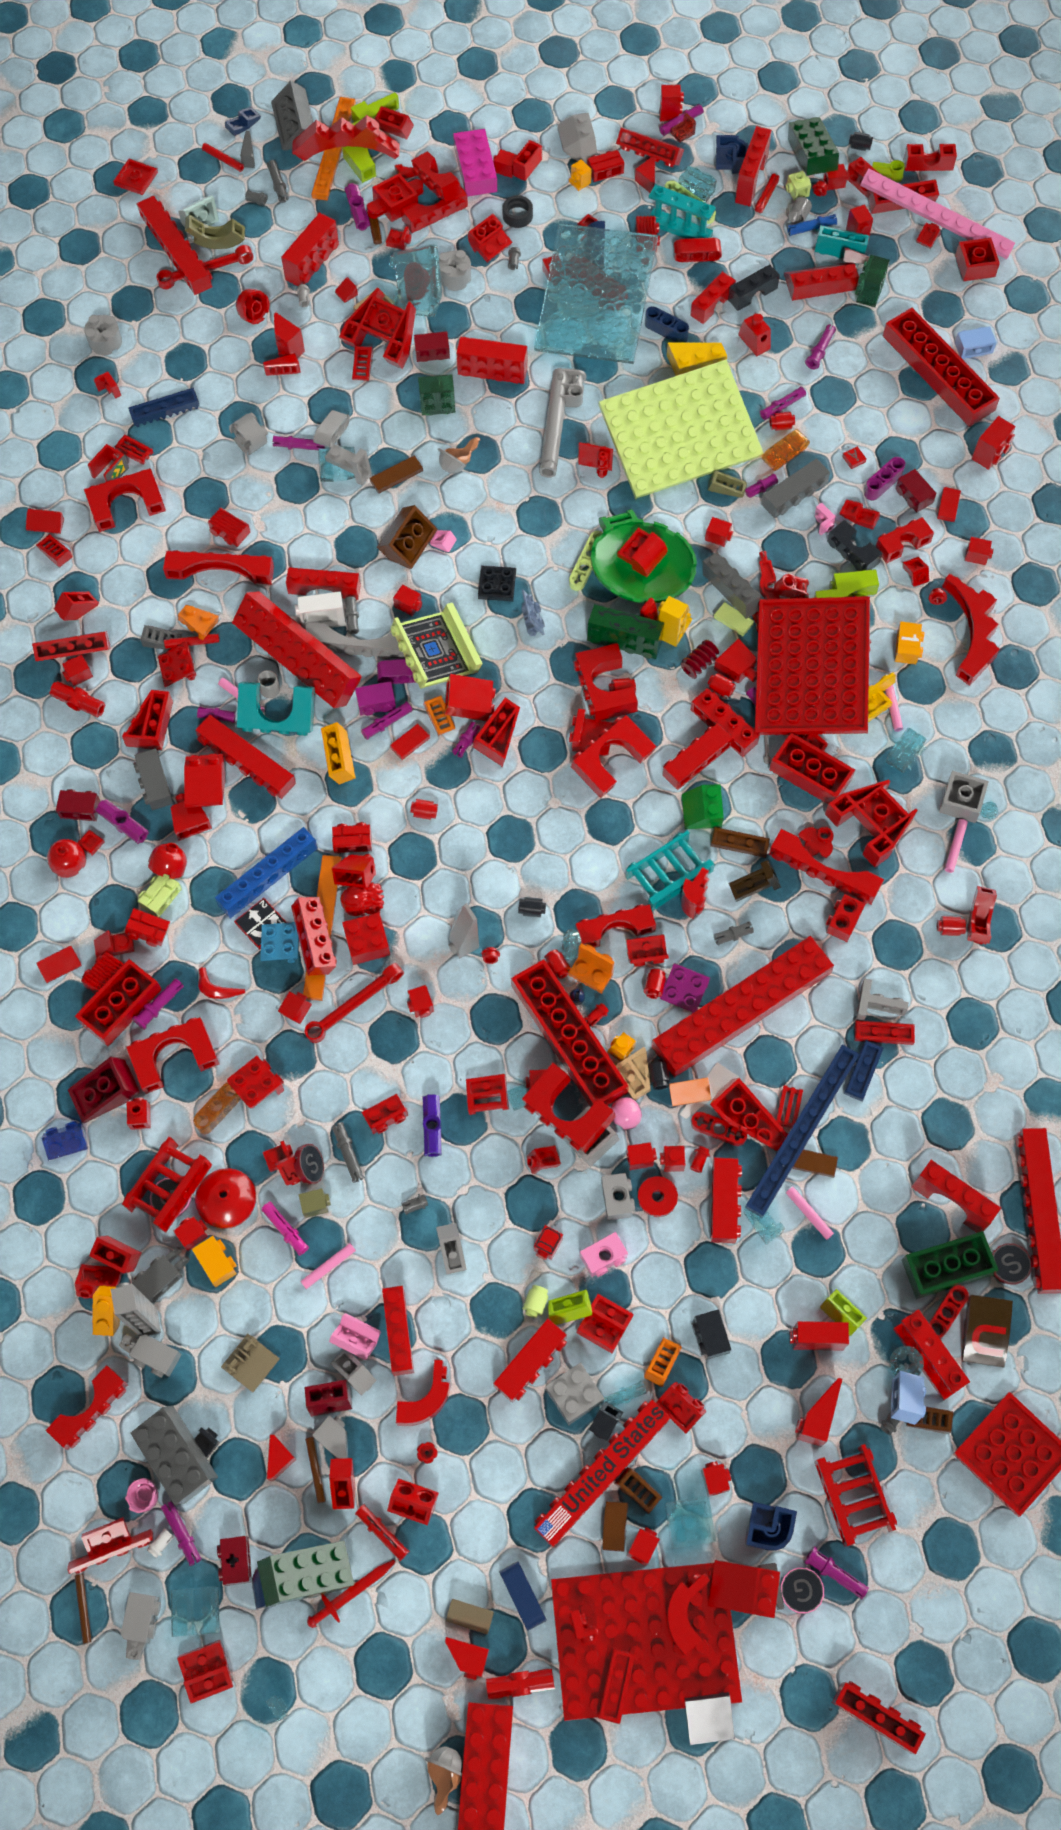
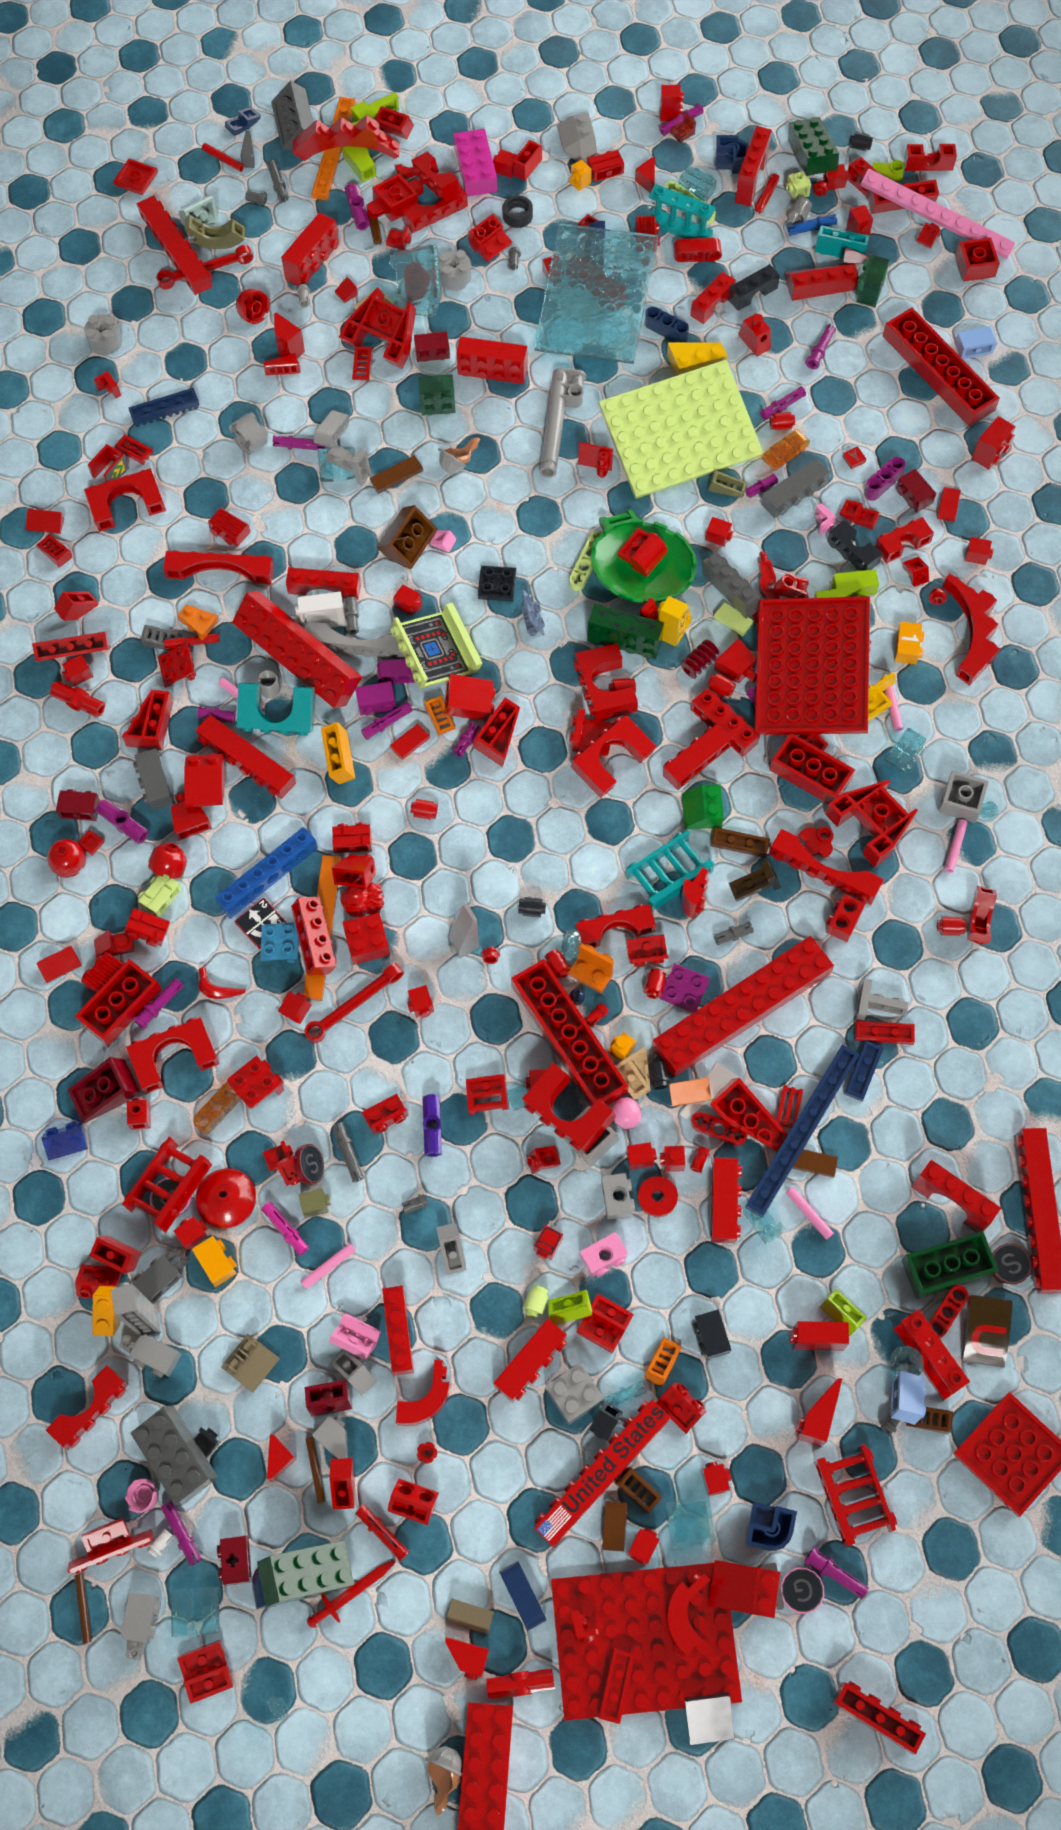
red brick [616,127,684,167] -> none

